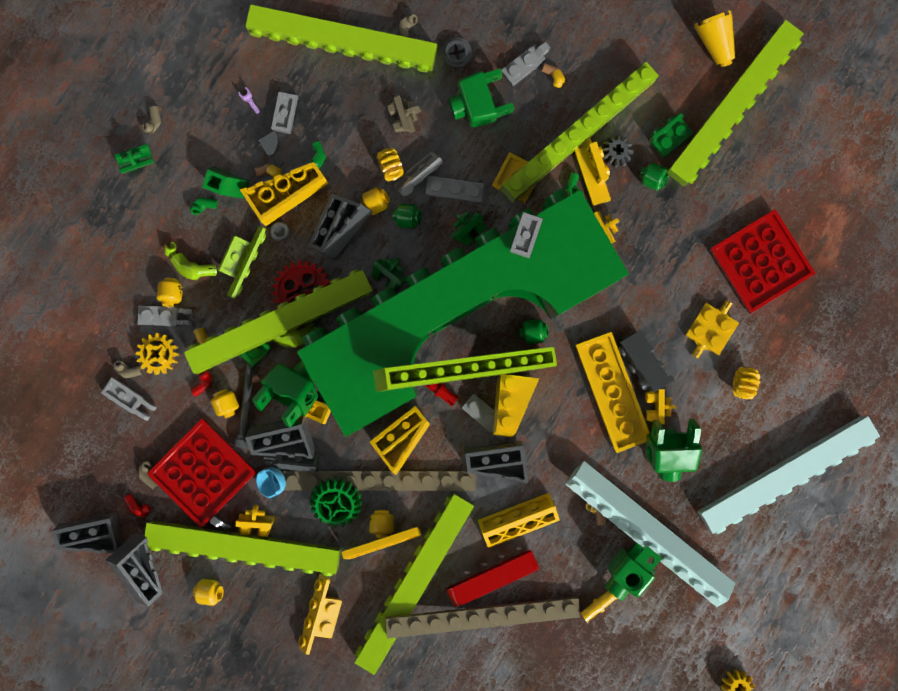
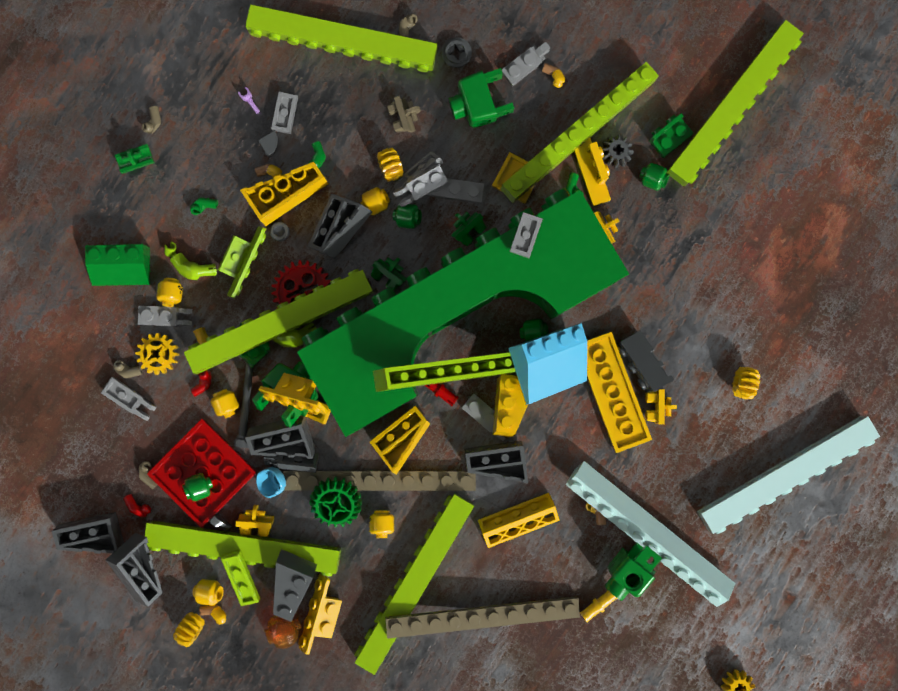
green slope [202,166,250,199] -> none
yellow tile [341,527,422,559] -> none
red beam [446,550,540,608] -> none
green piece [646,419,703,482] -> none
yellow plate [685,300,739,359] -> none
yellow cone [693,10,735,67] -> none
red plate [709,209,816,314] -> none
none -> green slope [85,244,150,286]
none -> yellow gear [173,612,205,647]
none -> green head [182,473,213,502]
none -> arm [199,604,226,625]
none -> lime tile [221,550,260,606]
none -> yellow bracket [259,373,328,415]
none -> clear orange plant [264,615,302,649]
none -> dark grey wedge [273,549,317,622]
none -> light grey hinge [393,164,448,207]
none -> medium azure slope [508,323,587,405]

